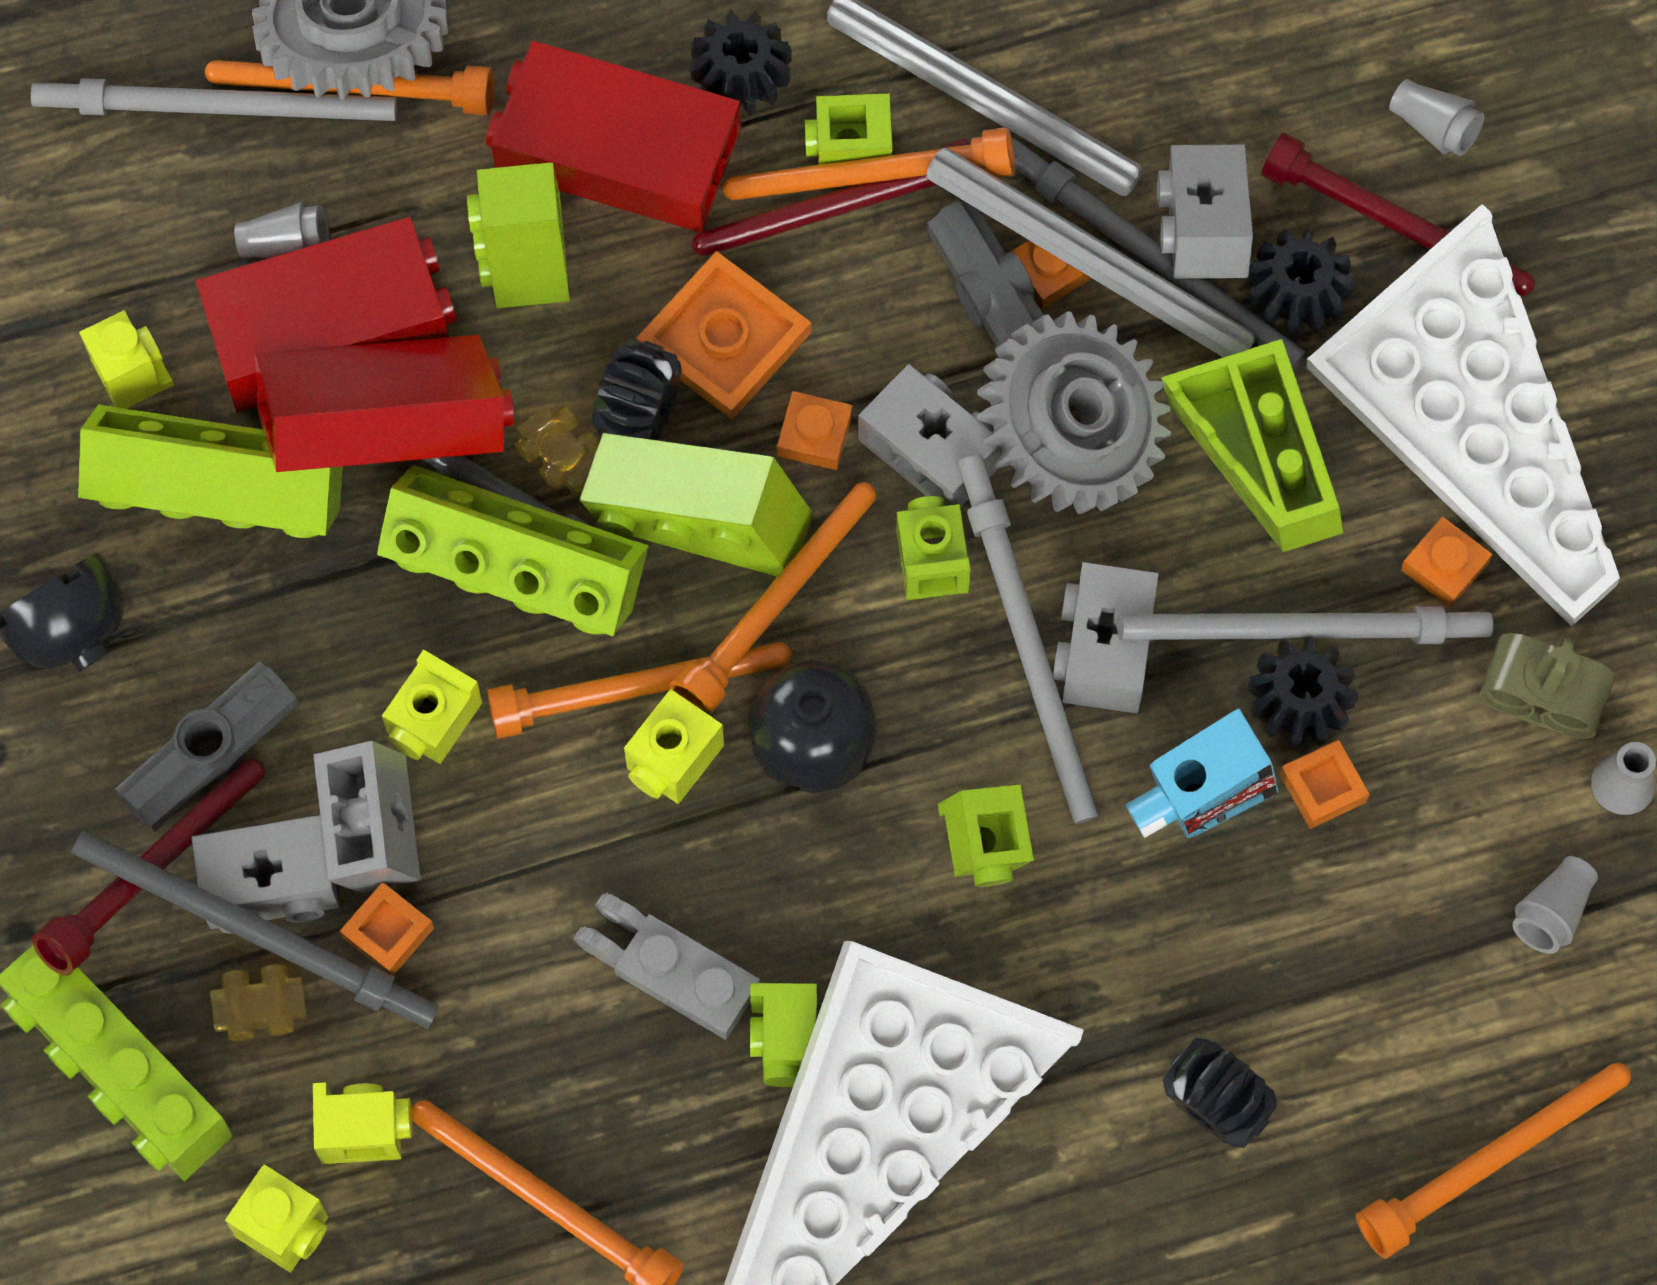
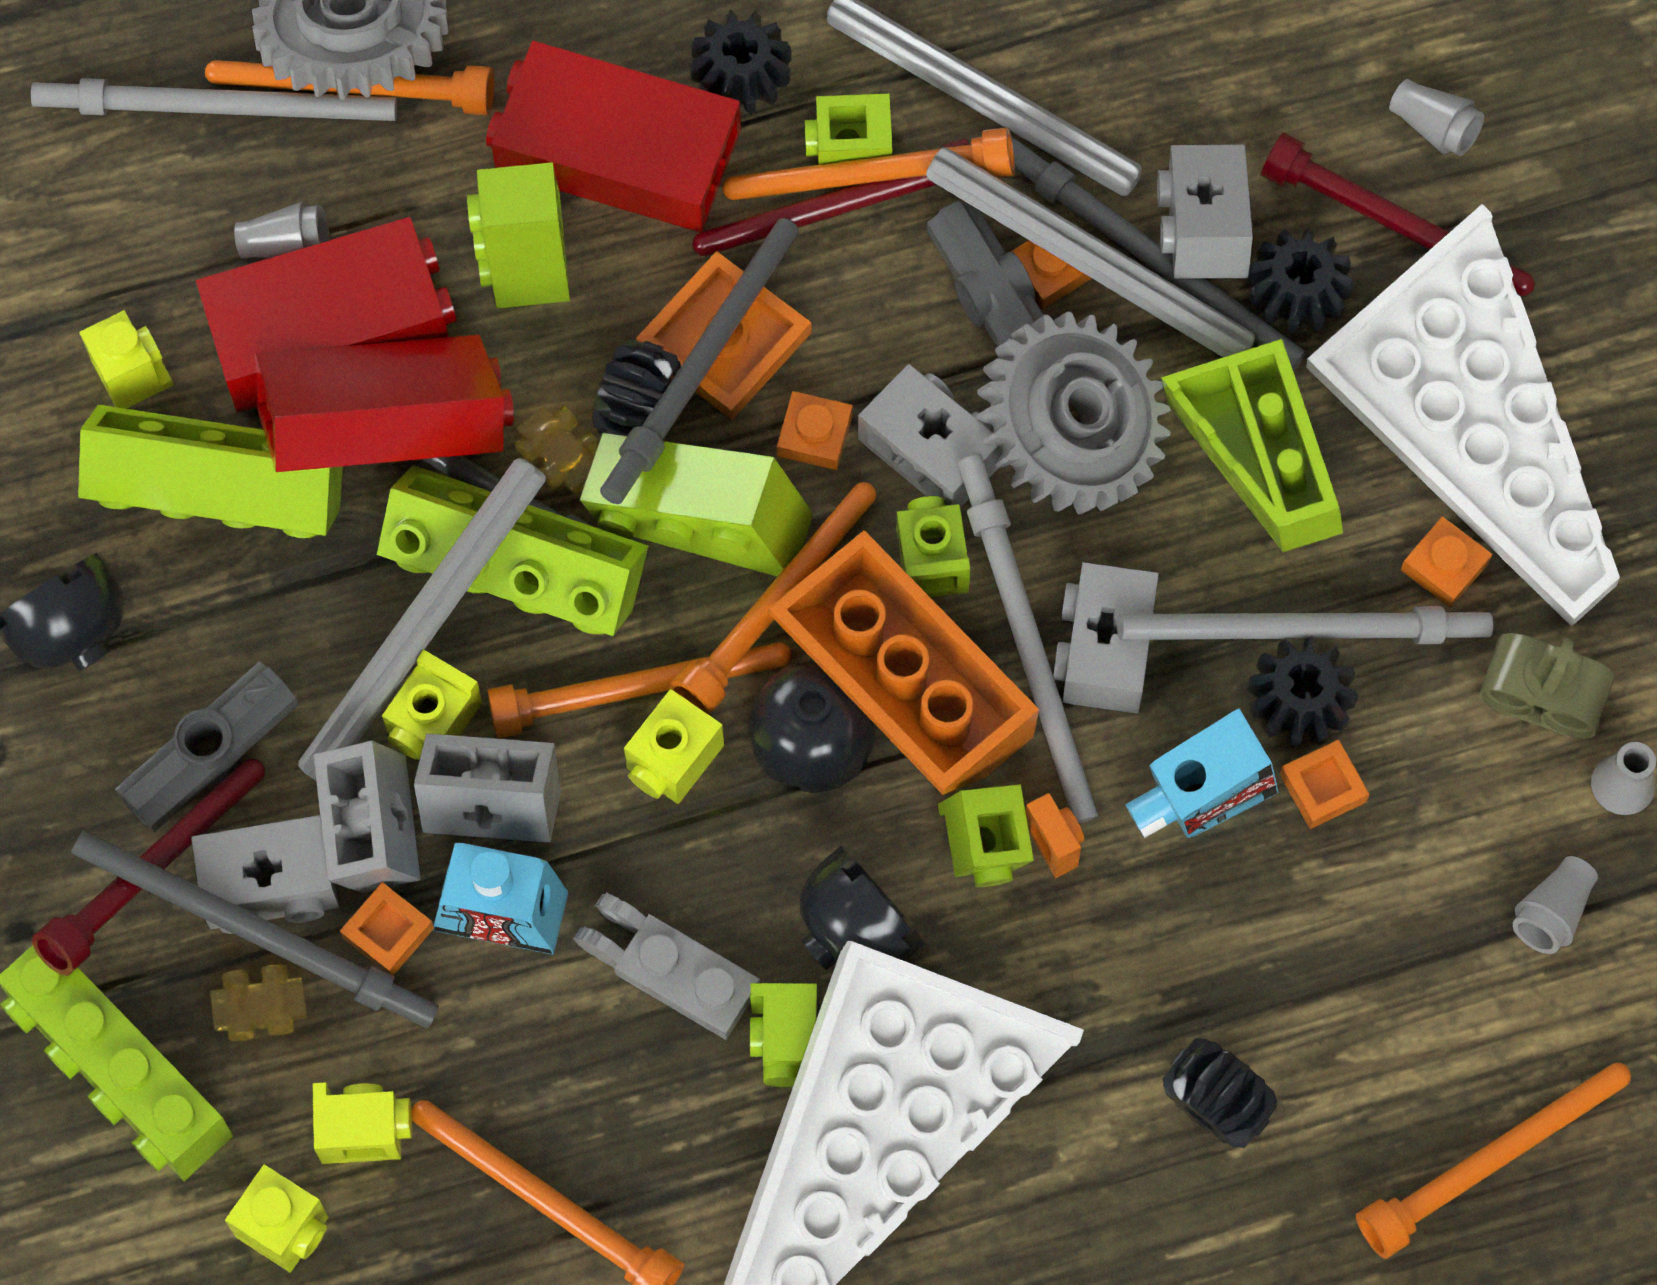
none -> light grey axle [298,458,546,781]
none -> light grey brick [414,733,561,843]
none -> medium azure torso [433,843,568,955]
none -> dark grey bar [600,218,799,504]
none -> orange slope [768,530,1039,795]
none -> black cylinder [800,846,926,970]
none -> orange plate [1025,793,1085,879]

